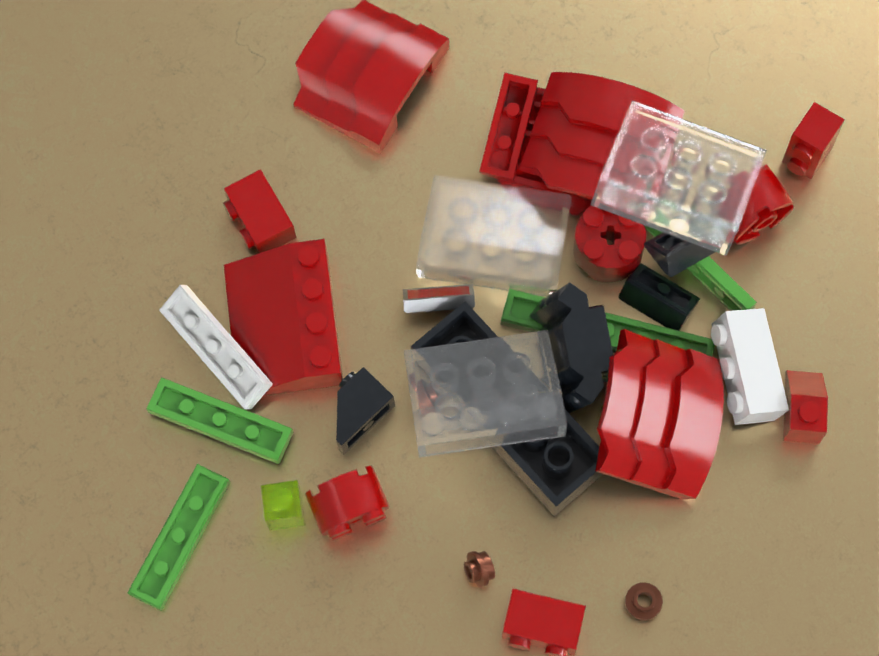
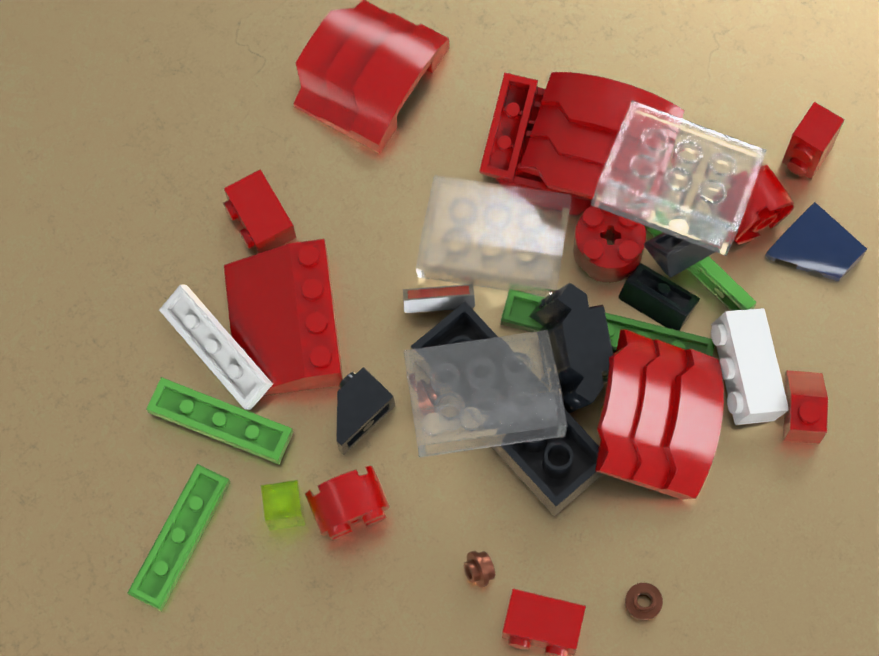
none -> dark blue slope [765,202,867,281]

